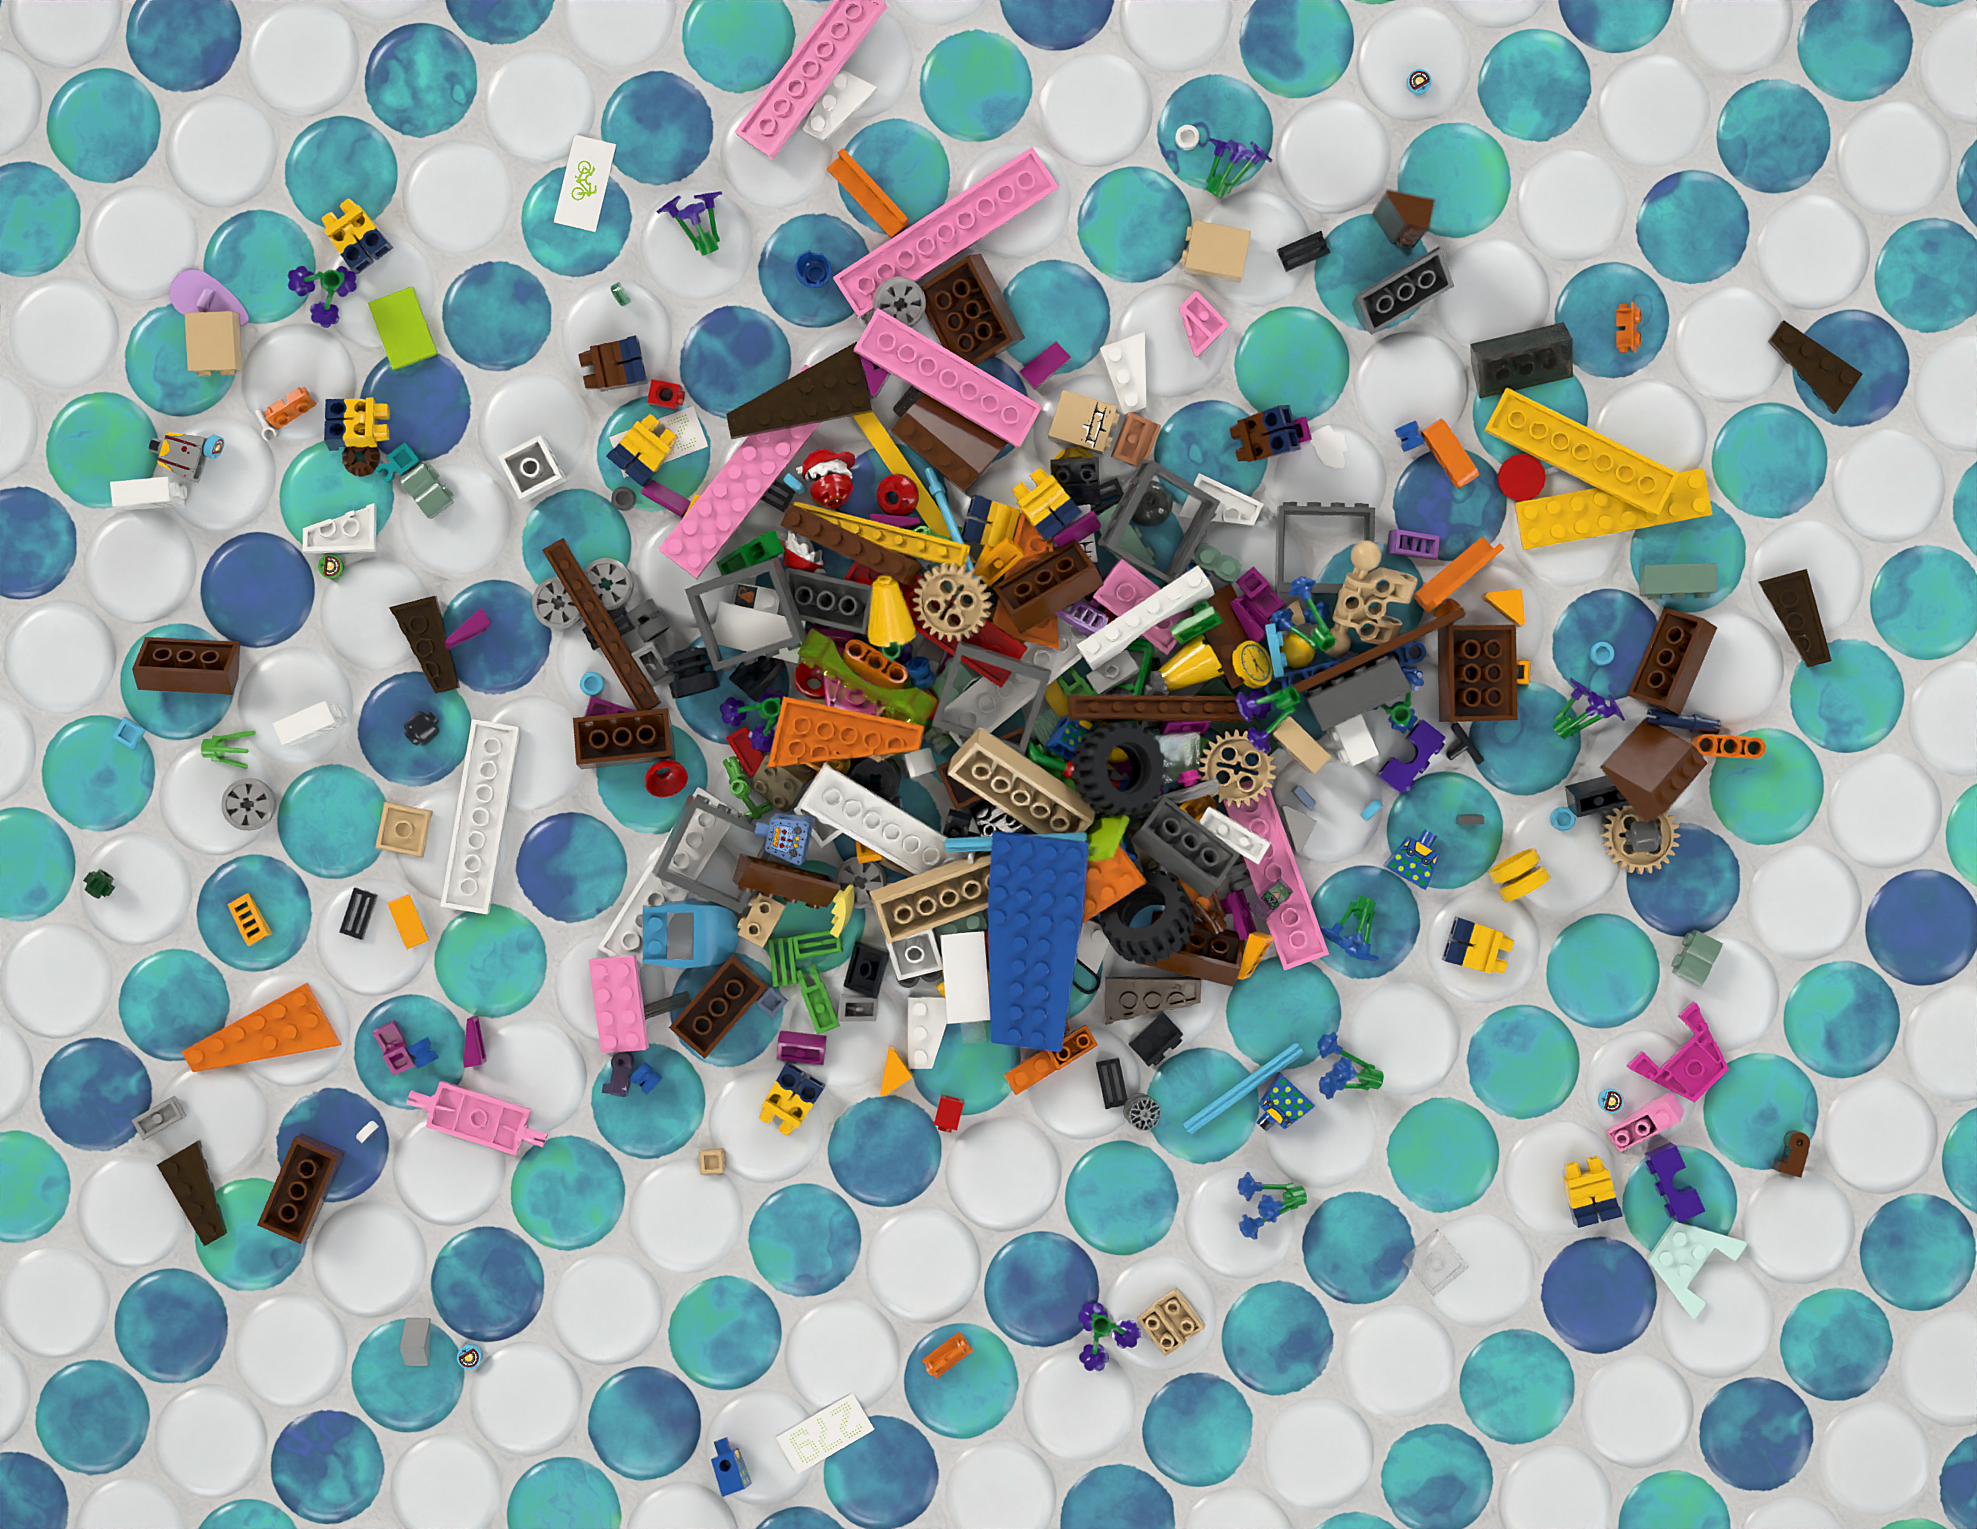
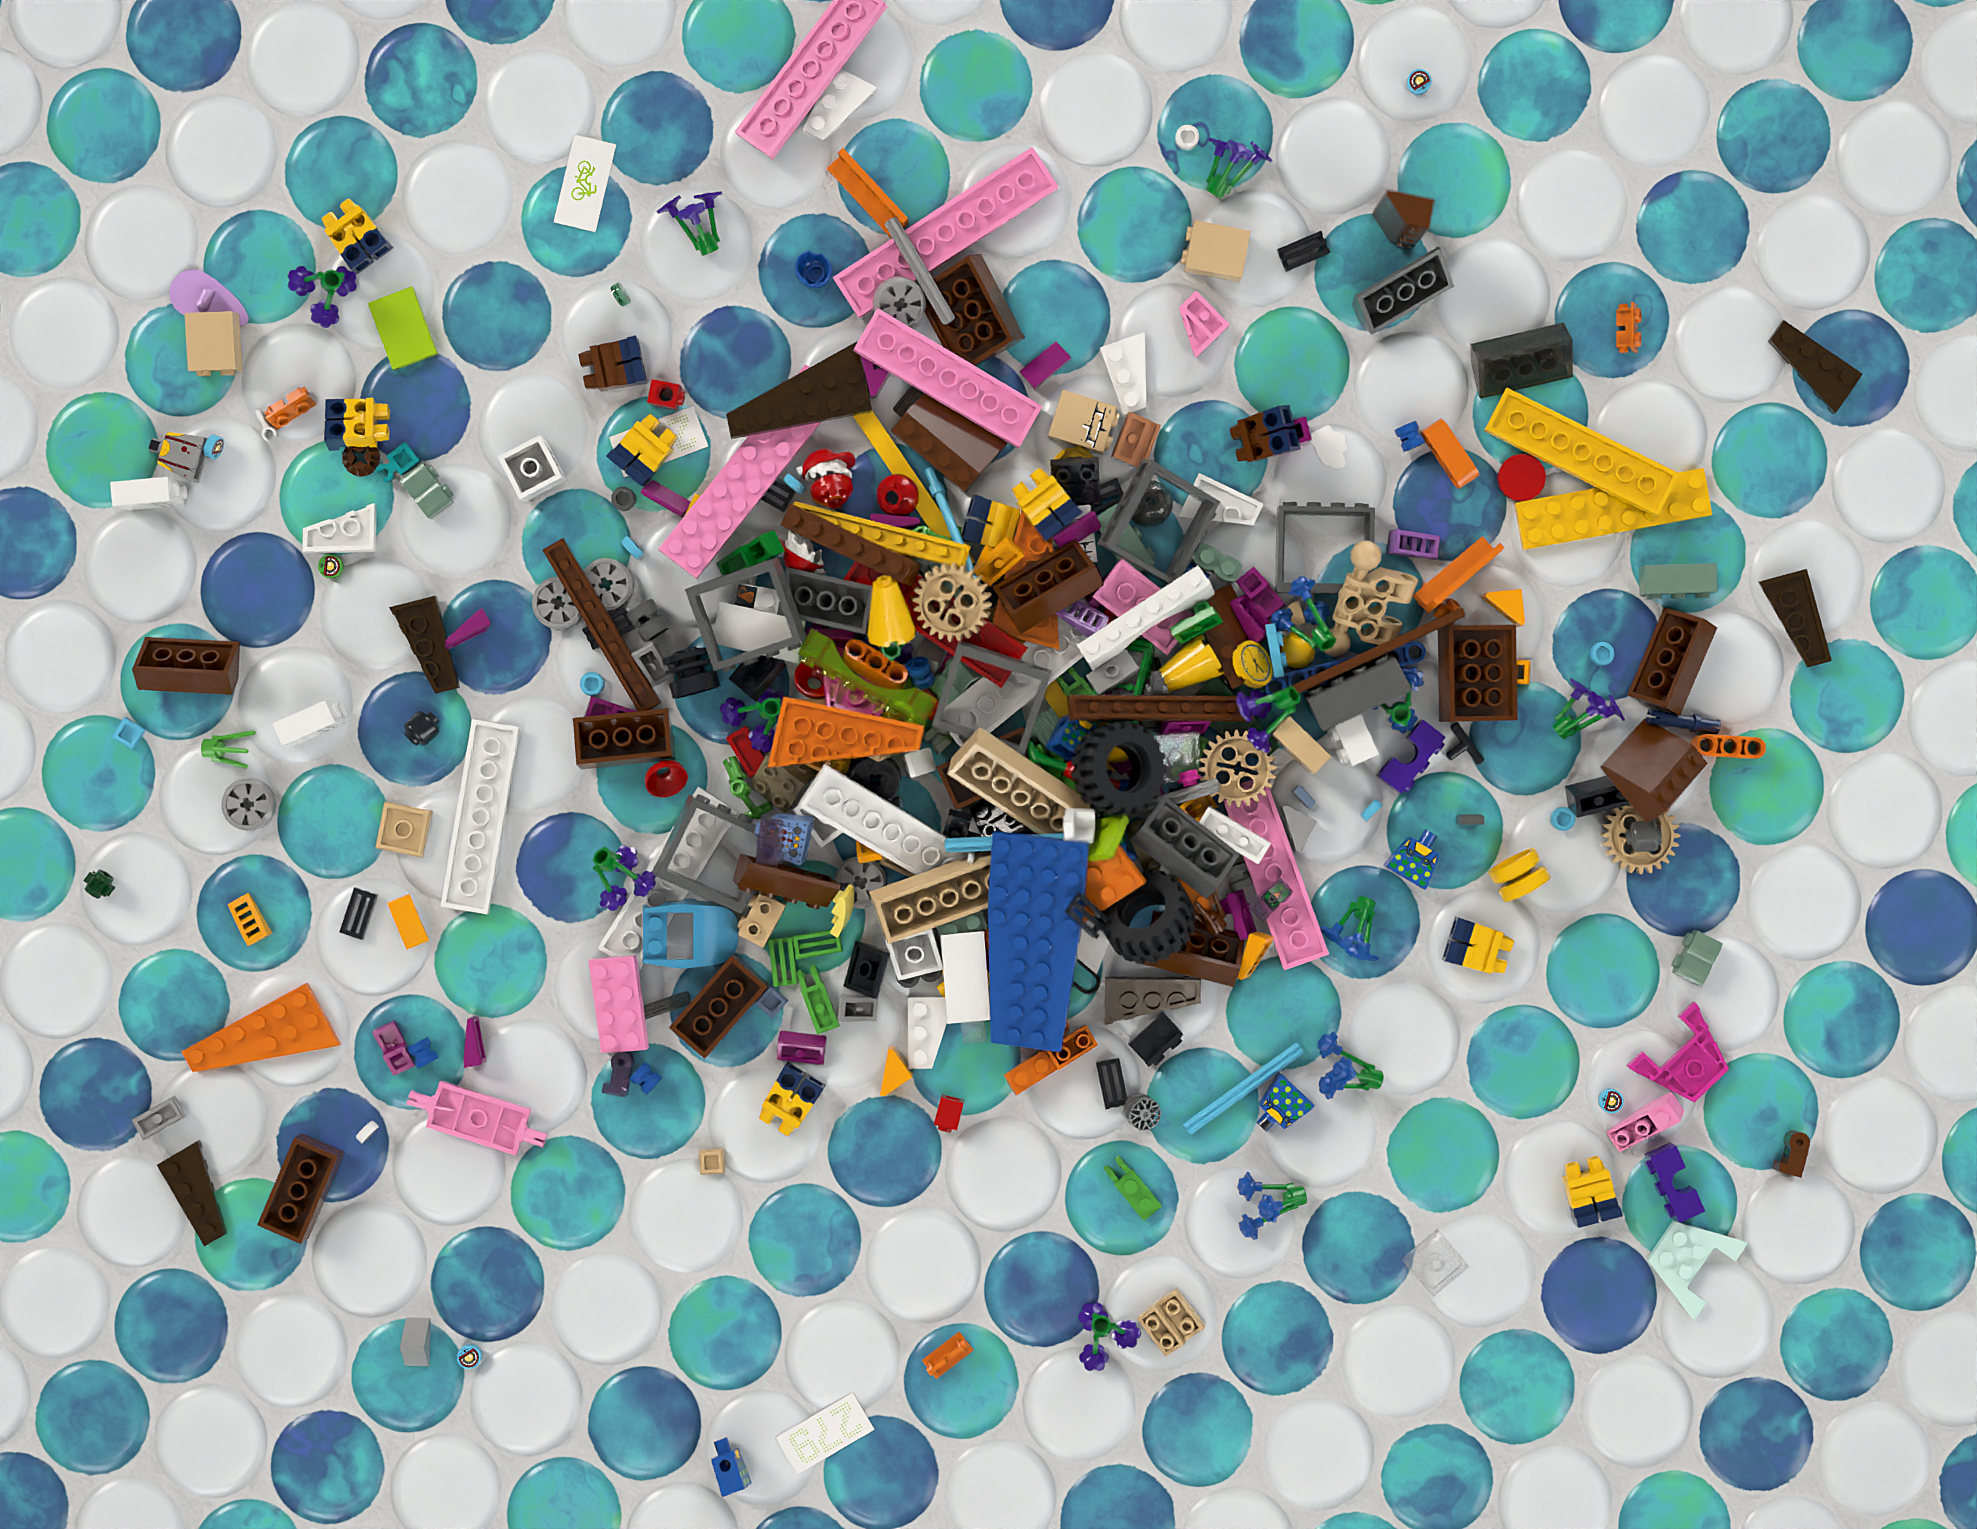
none -> dark purple plant [593,845,656,911]
none -> medium azure tile [621,536,644,559]
none -> clear purple leg [756,817,784,865]
none -> light grey axle [885,217,955,325]
none -> white panel [1064,808,1095,843]
none -> black tile [1064,892,1110,939]
none -> bright green hinge [1103,1156,1162,1221]

